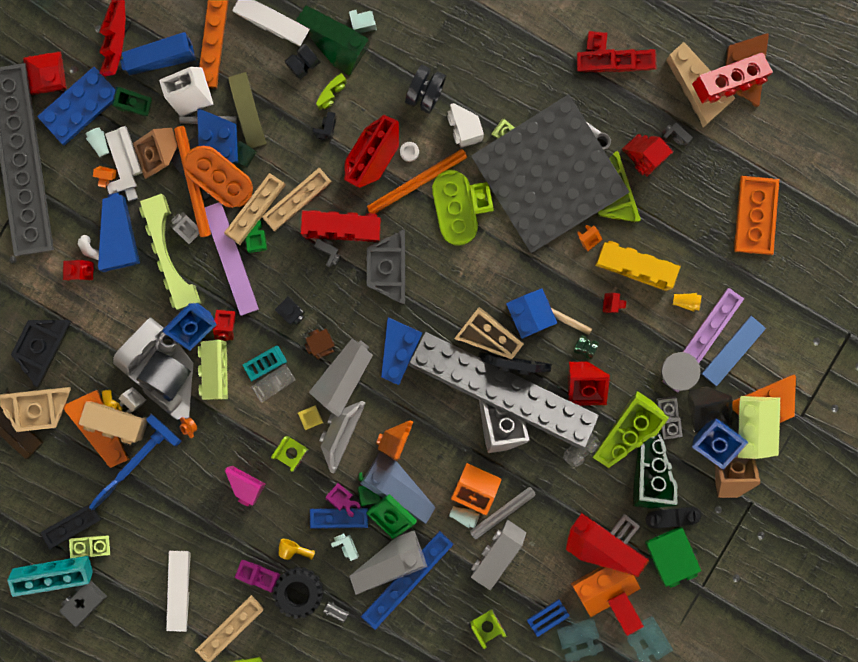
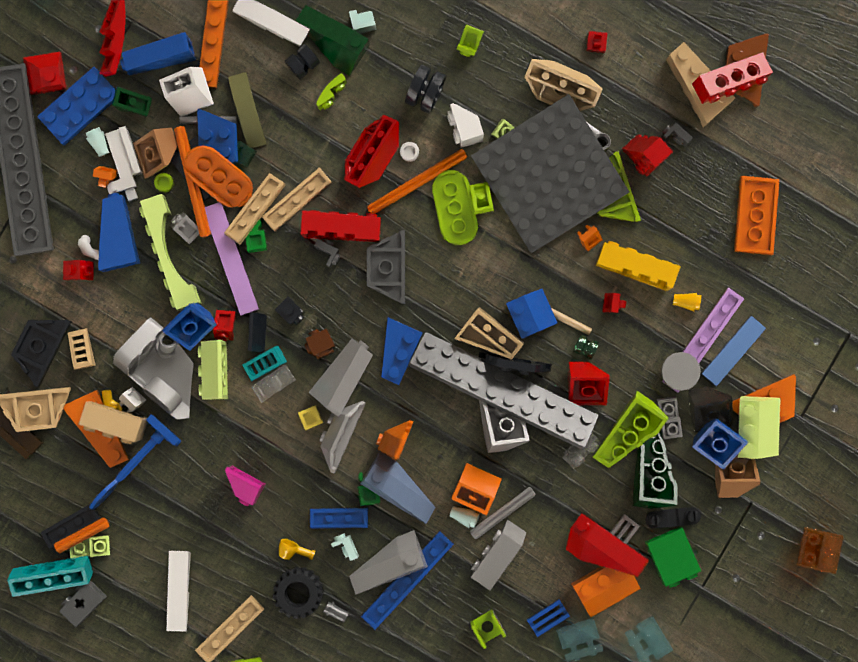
black slope [136,350,191,402] -> none
orange plate [180,417,197,438] -> none
magenta slope [234,560,280,592] -> none
lime piece [271,436,309,472] -> none
black bracket [312,111,337,140] -> none
magenta plate [325,483,361,517] -> none
green tile [366,494,417,539] -> none
red slope [577,49,657,72] -> none
red tile [607,592,644,636] -> none
none -> orange axle [54,517,109,553]
none -> tan slope [68,328,95,370]
none -> lime tile [154,173,174,193]
none -> black slope [248,312,267,352]
none -> lime bracket [457,25,484,57]
none -> tan wedge [525,59,603,111]
none -> clear orange slope [797,527,844,574]

